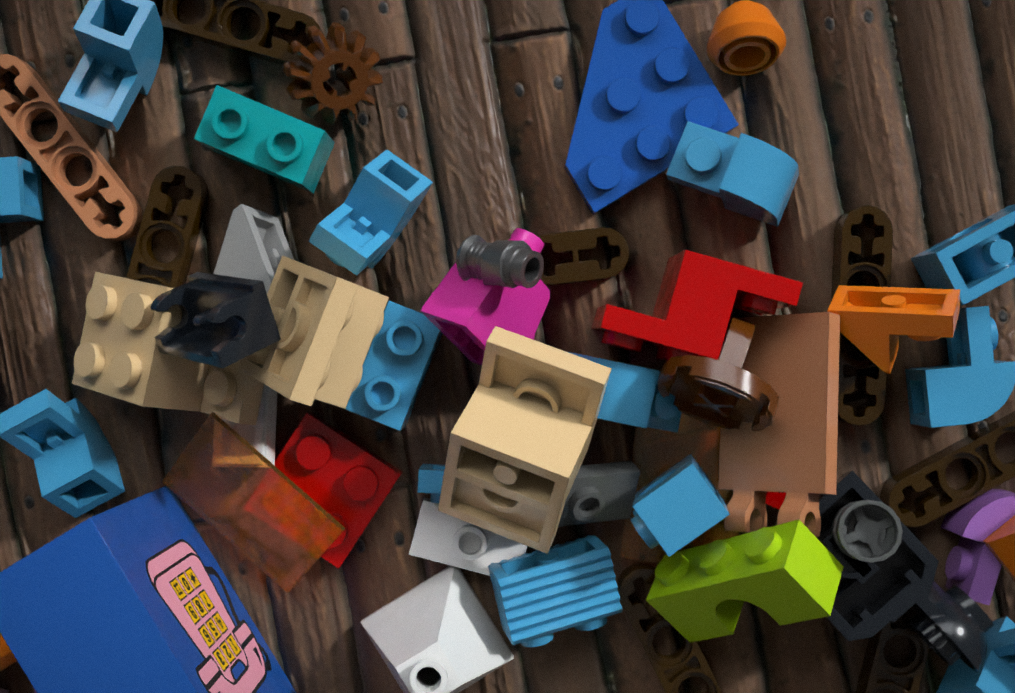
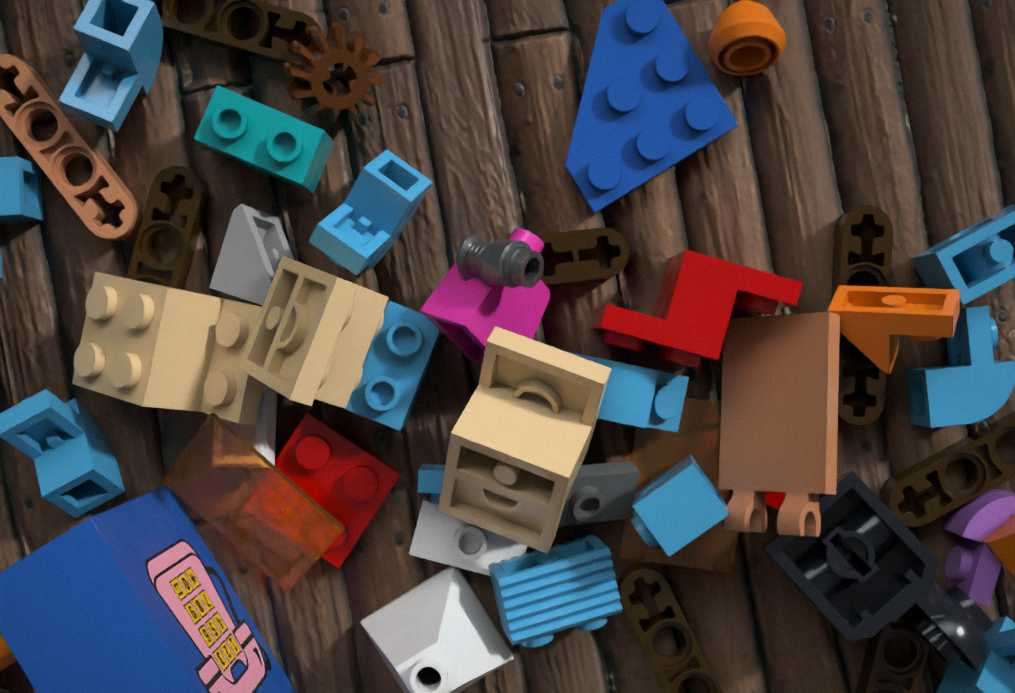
black hinge [151,272,281,368] -> none
lime arch [646,519,844,643] -> none
reddish brown tile [657,316,779,431] -> none
dark azure brick [666,121,799,227] -> none
dark grey wheel [831,499,903,563] -> none

